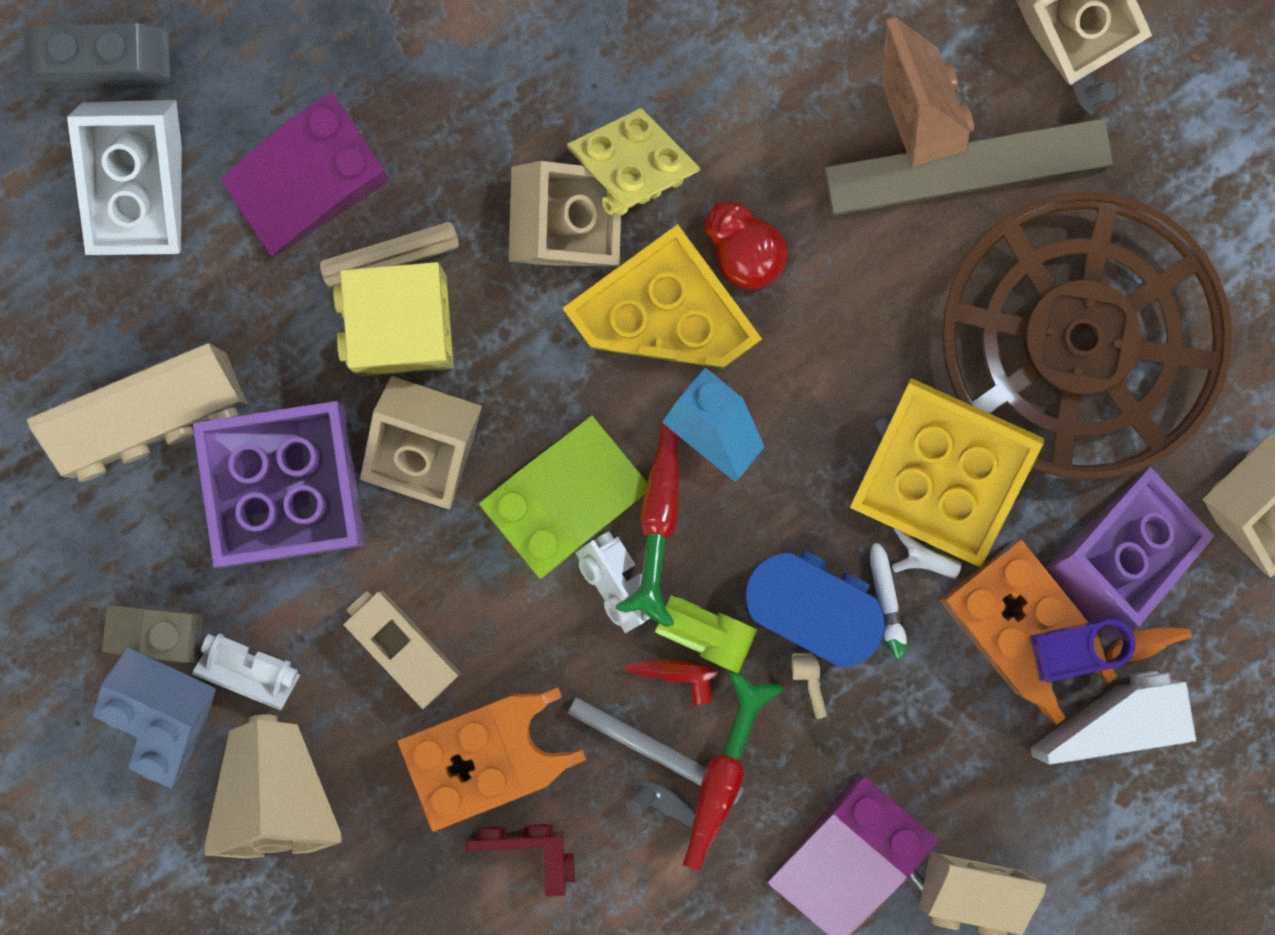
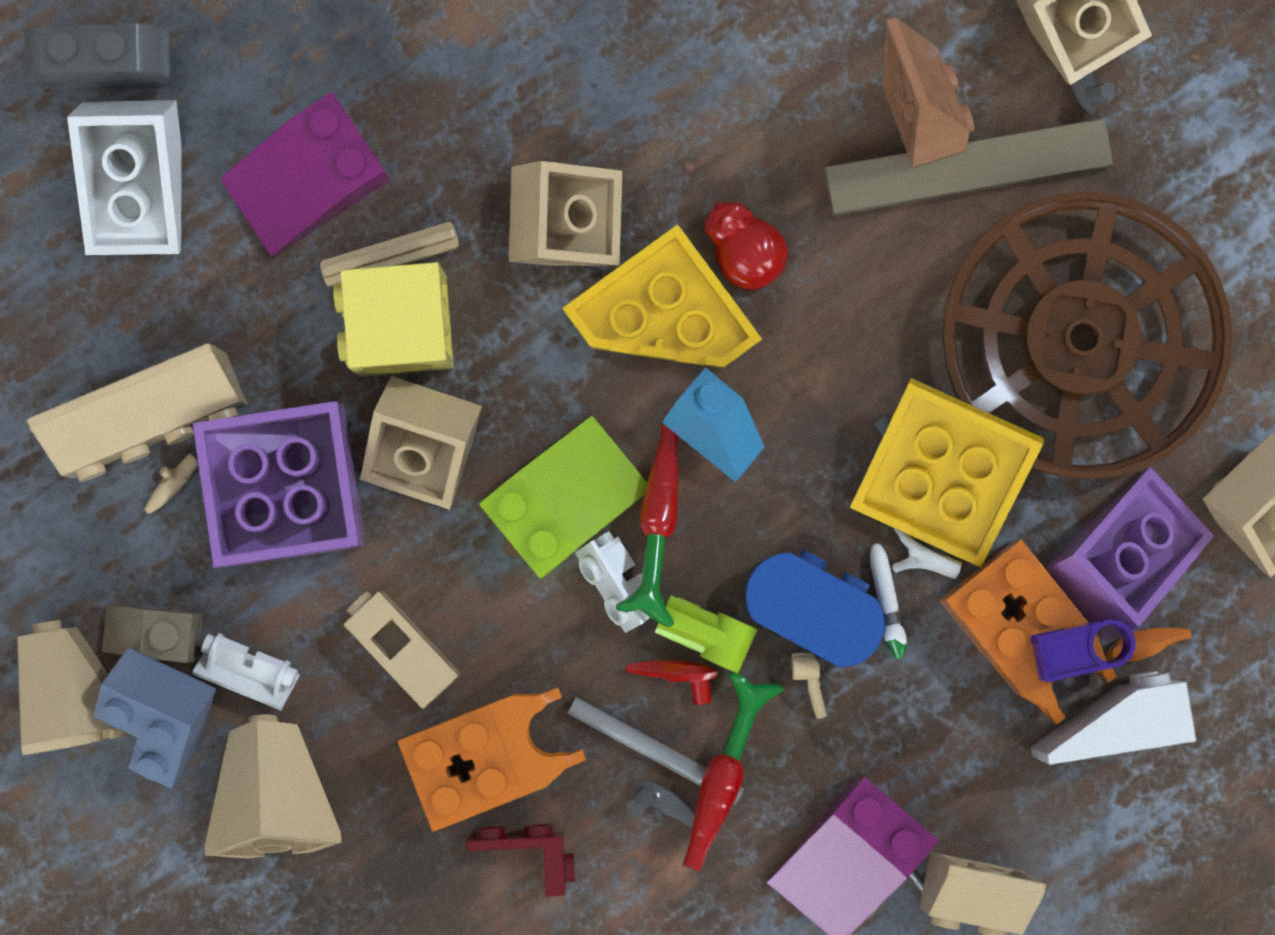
light yellow hinge [567,108,700,216] -> none
none -> tan slope [17,620,131,755]
none -> tan helmet [144,453,199,514]

